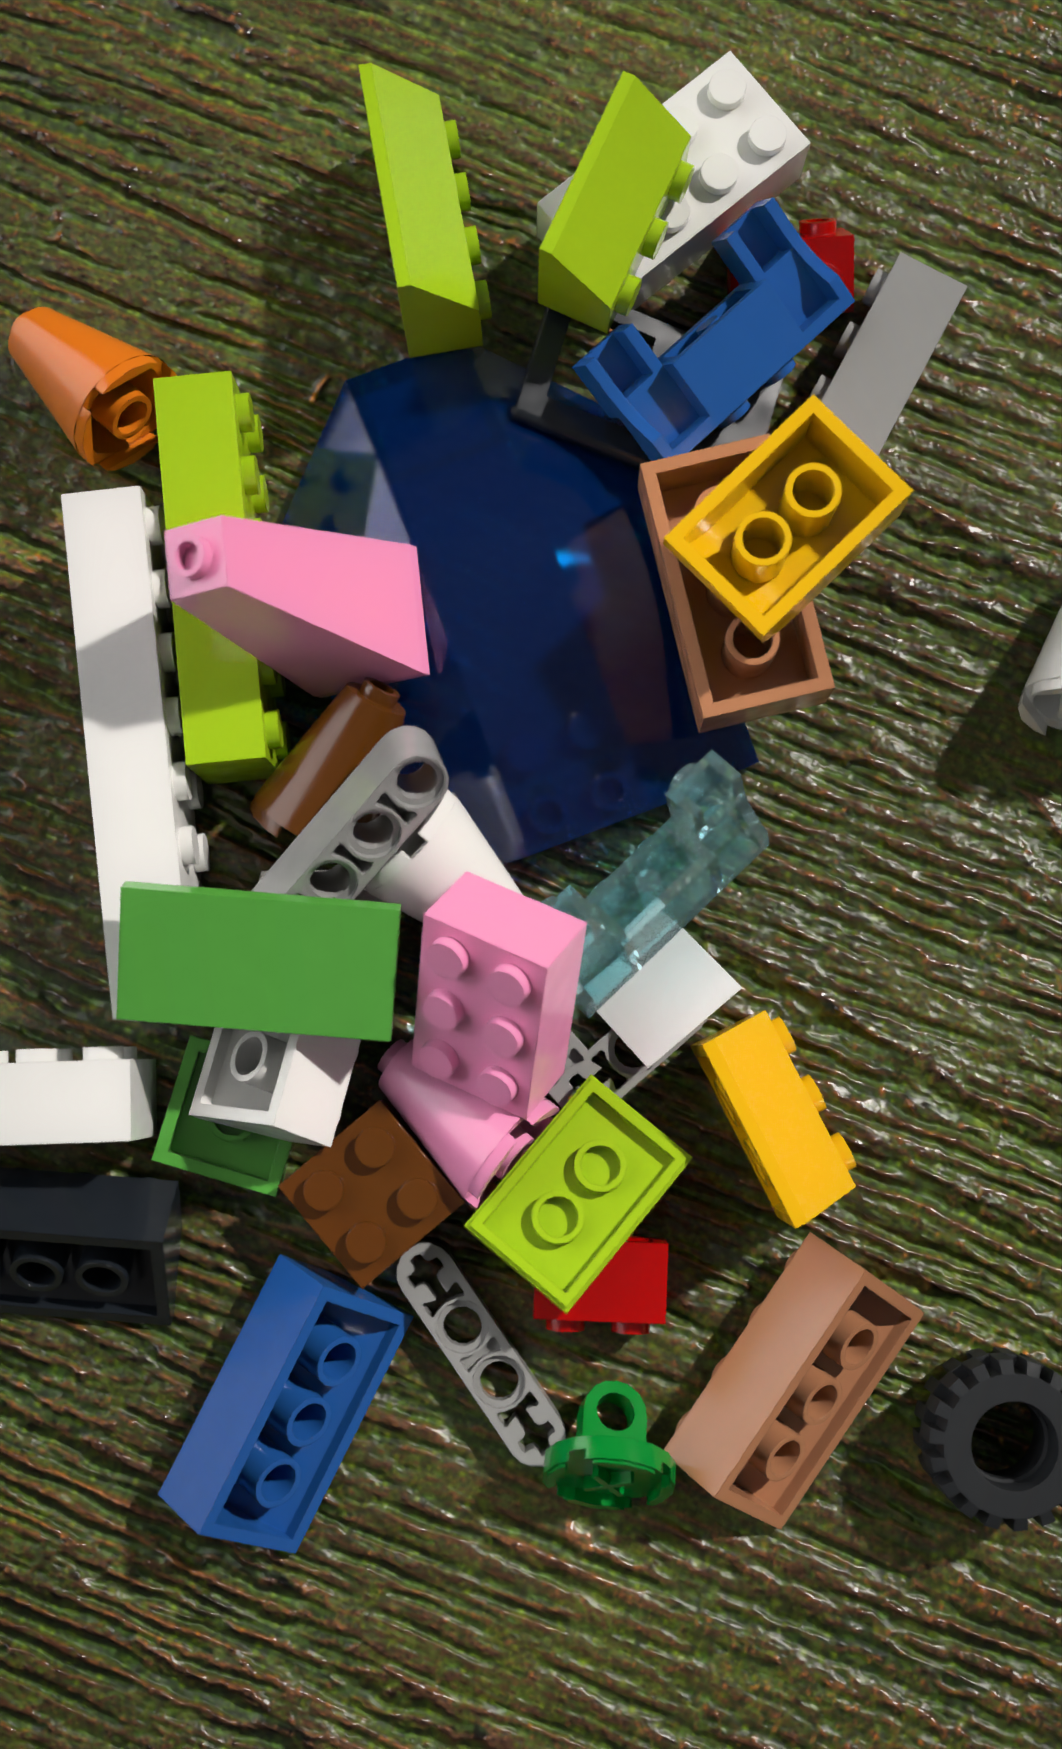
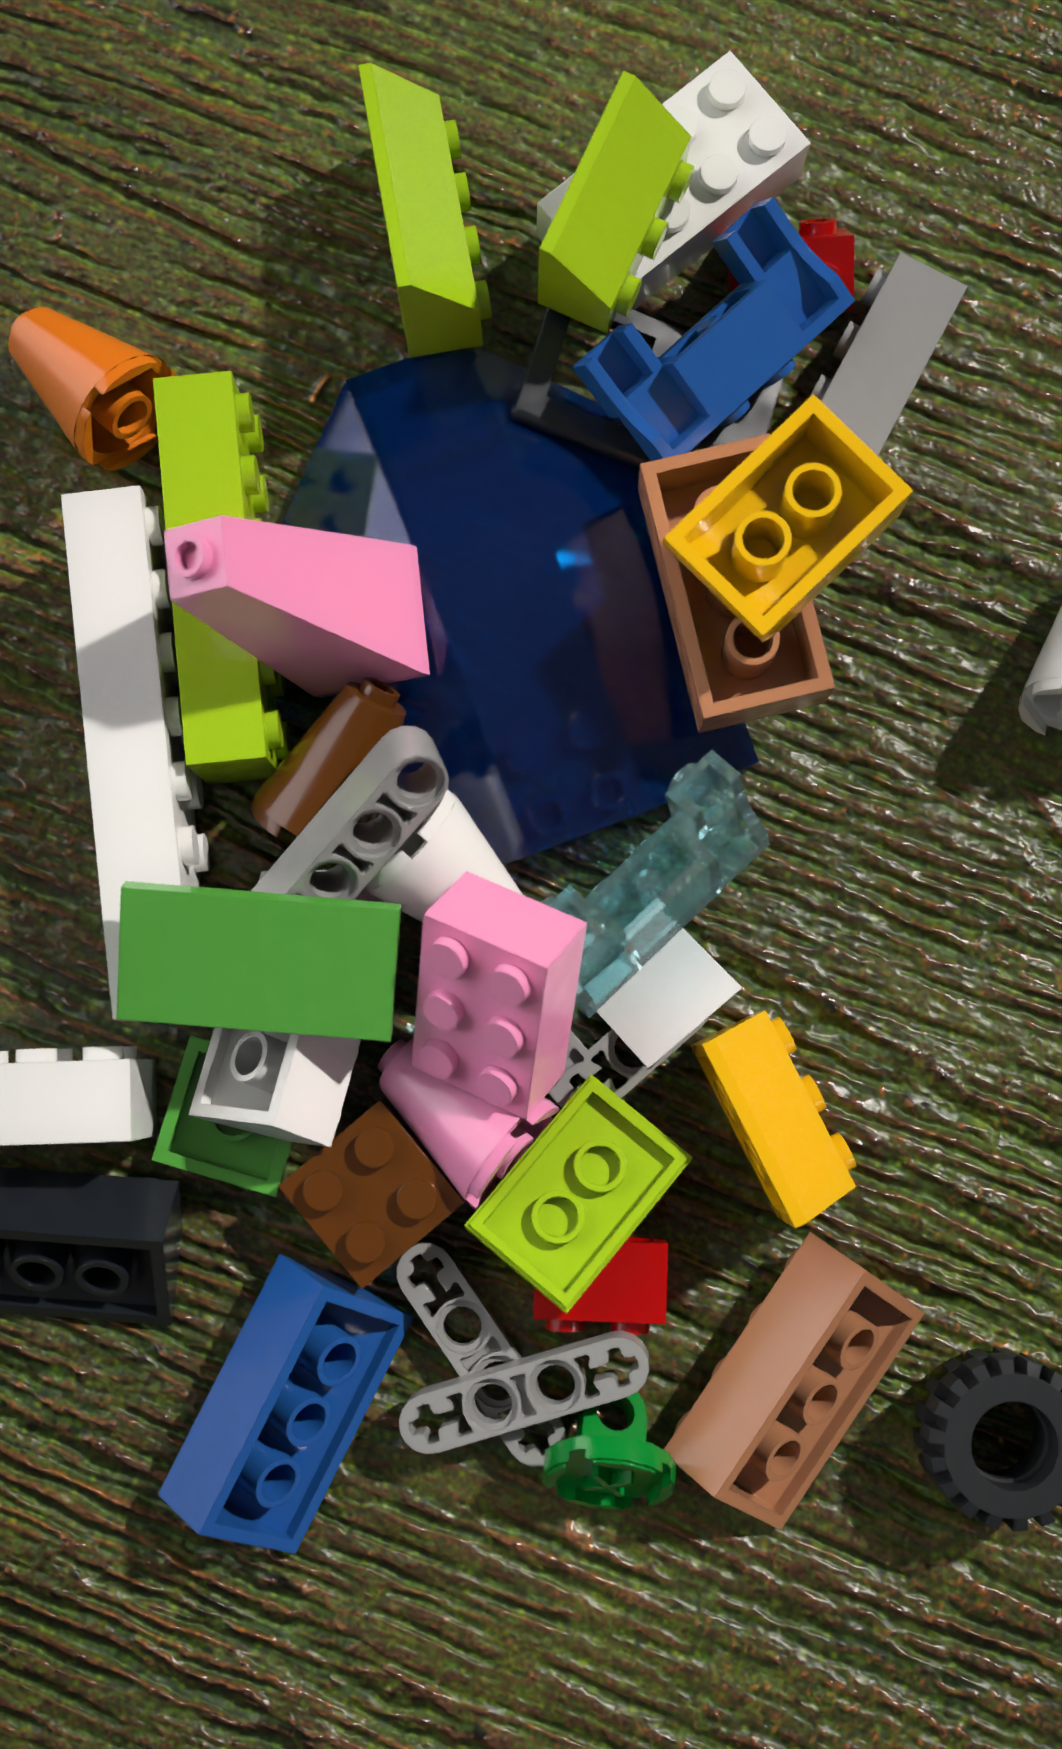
none -> light grey beam [399,1330,650,1454]

